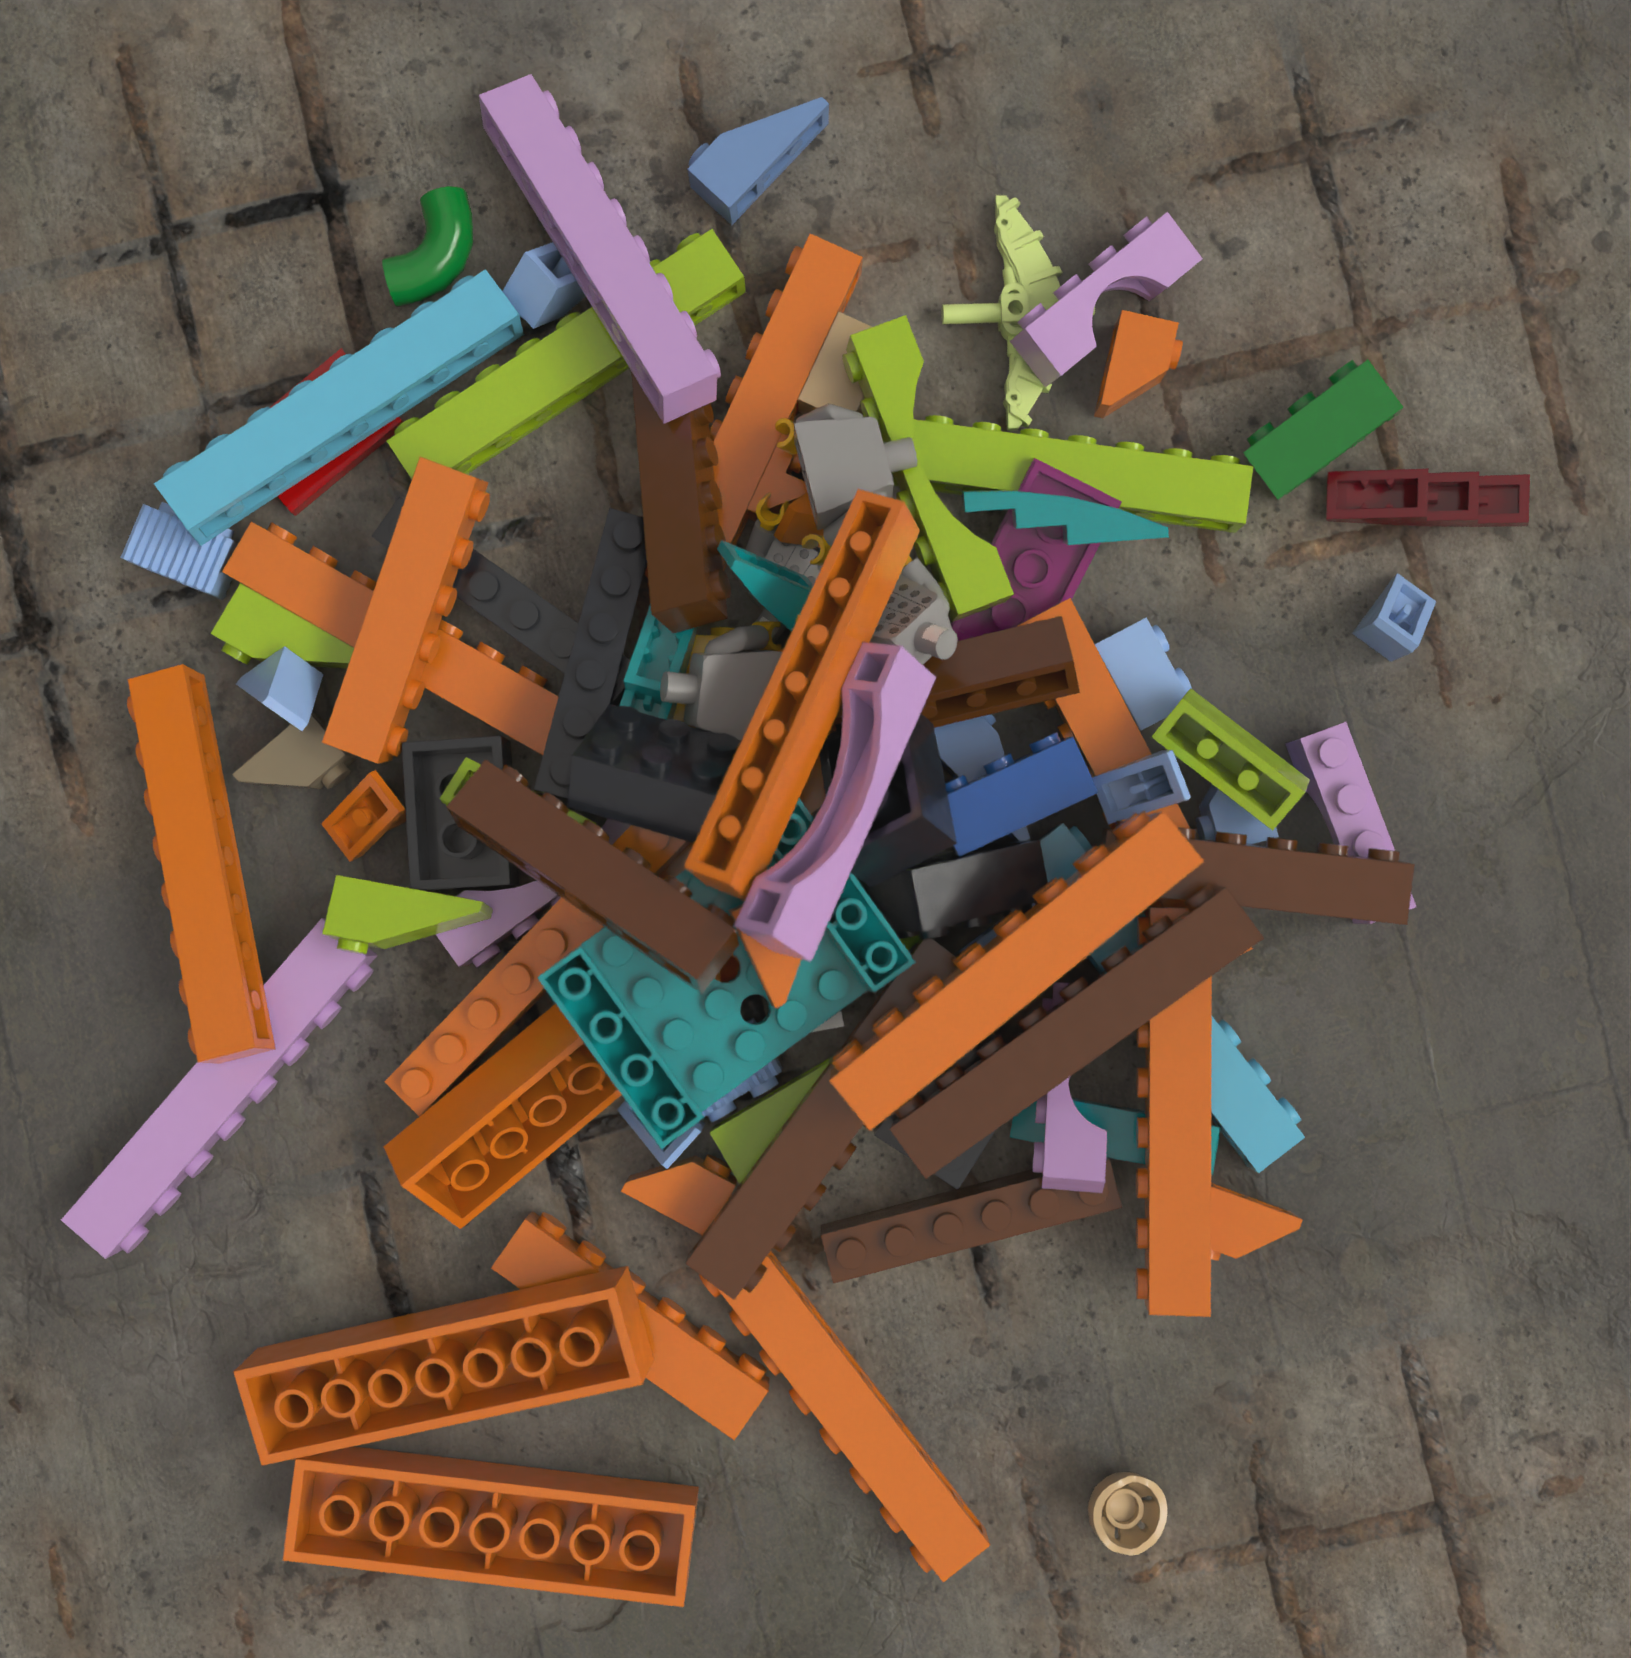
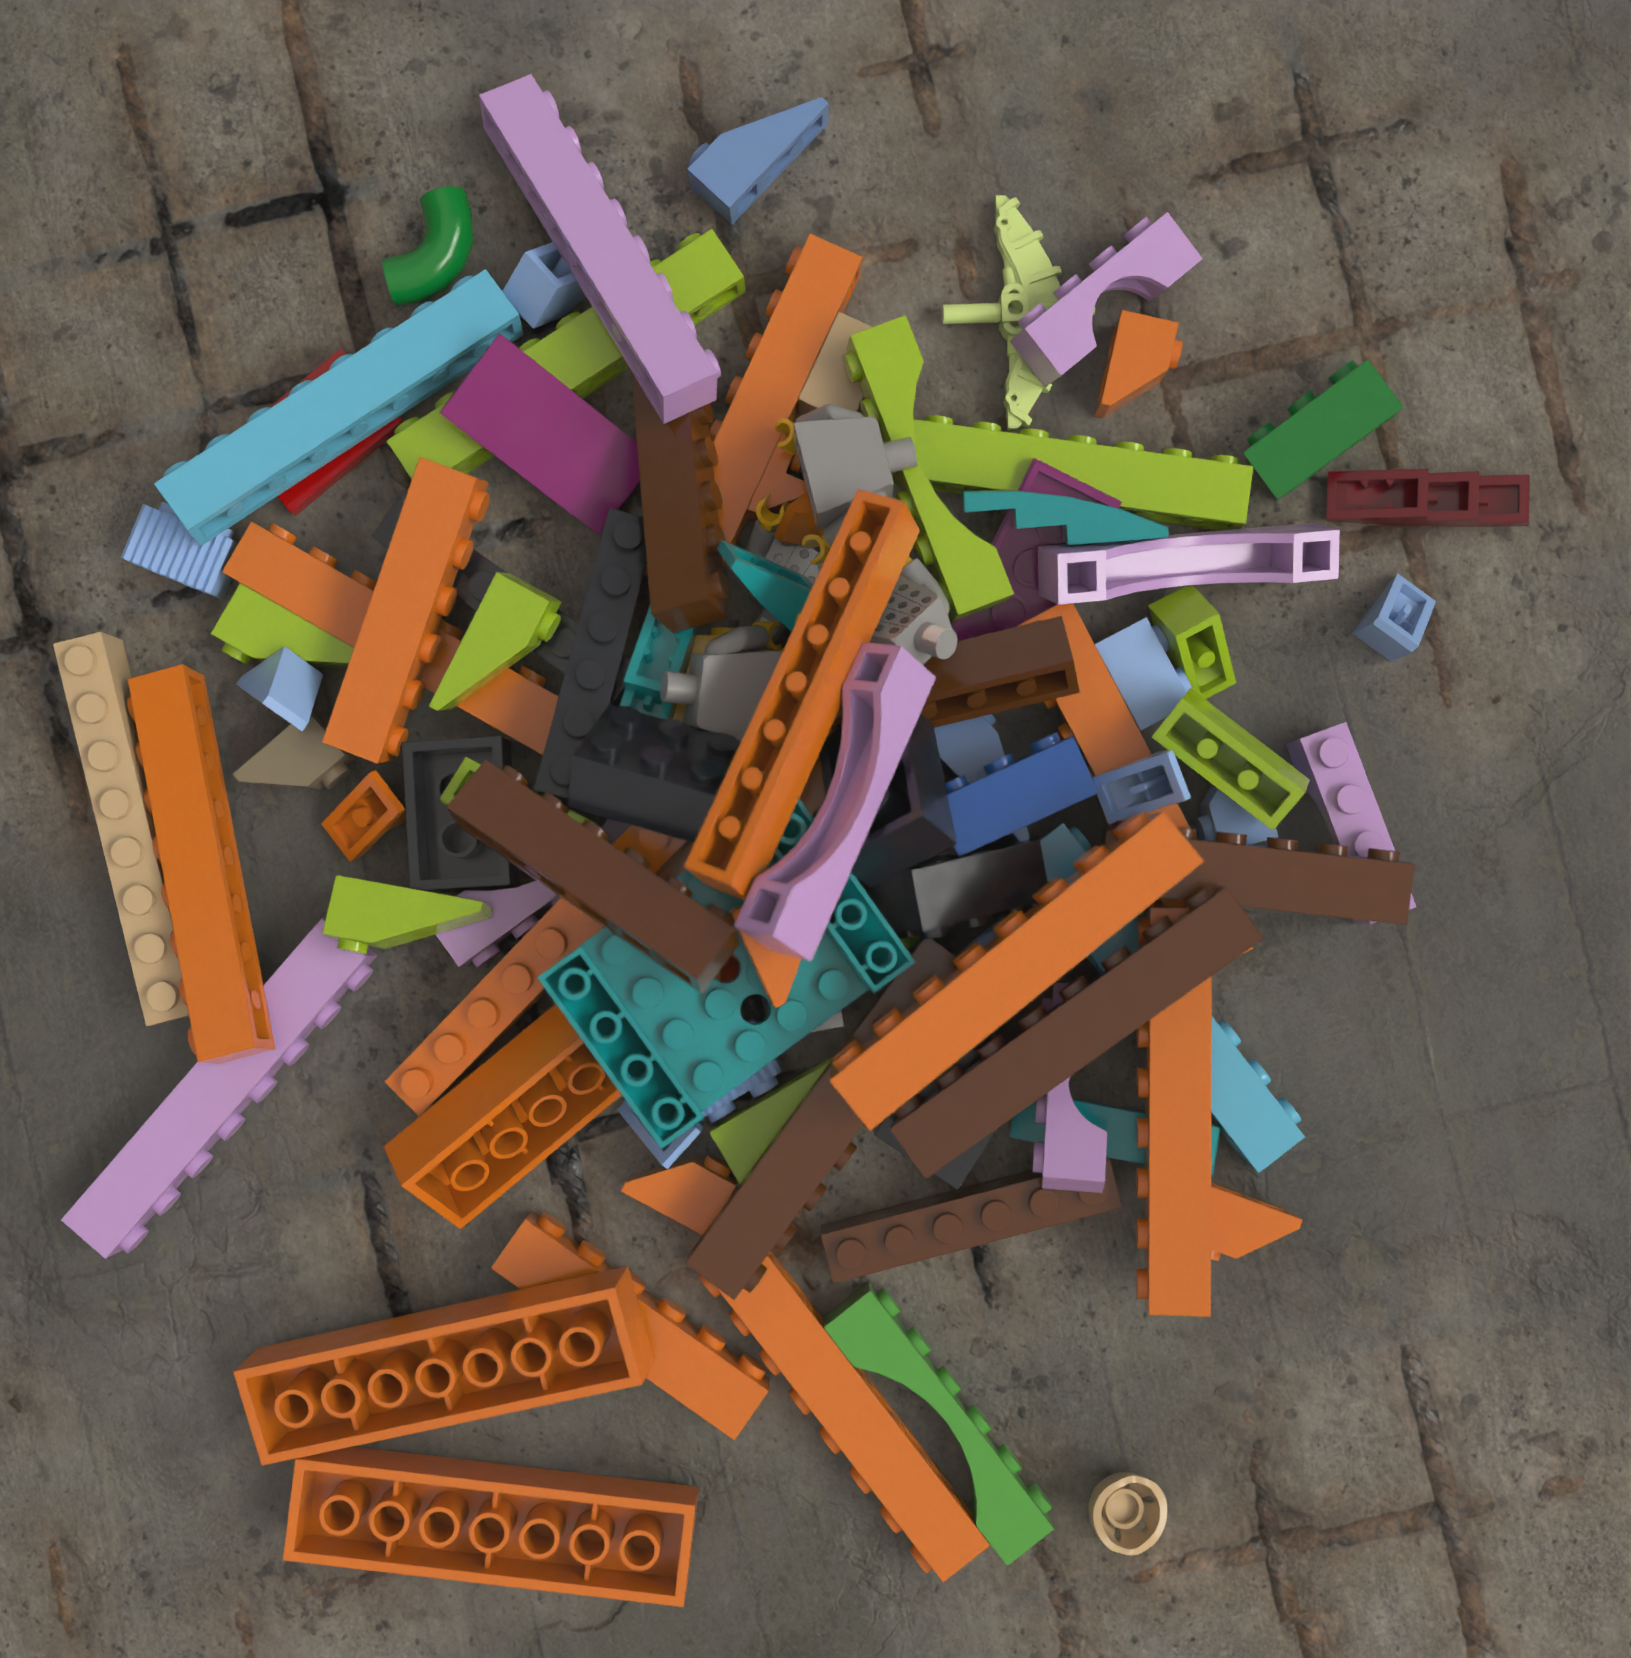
none -> tan brick [53,632,189,1026]
none -> lime slope [429,572,561,711]
none -> magenta tile [440,333,640,535]
none -> bright green arch [823,1281,1054,1566]
none -> lavender arch [1038,523,1340,605]
none -> lime slope [1148,585,1236,699]

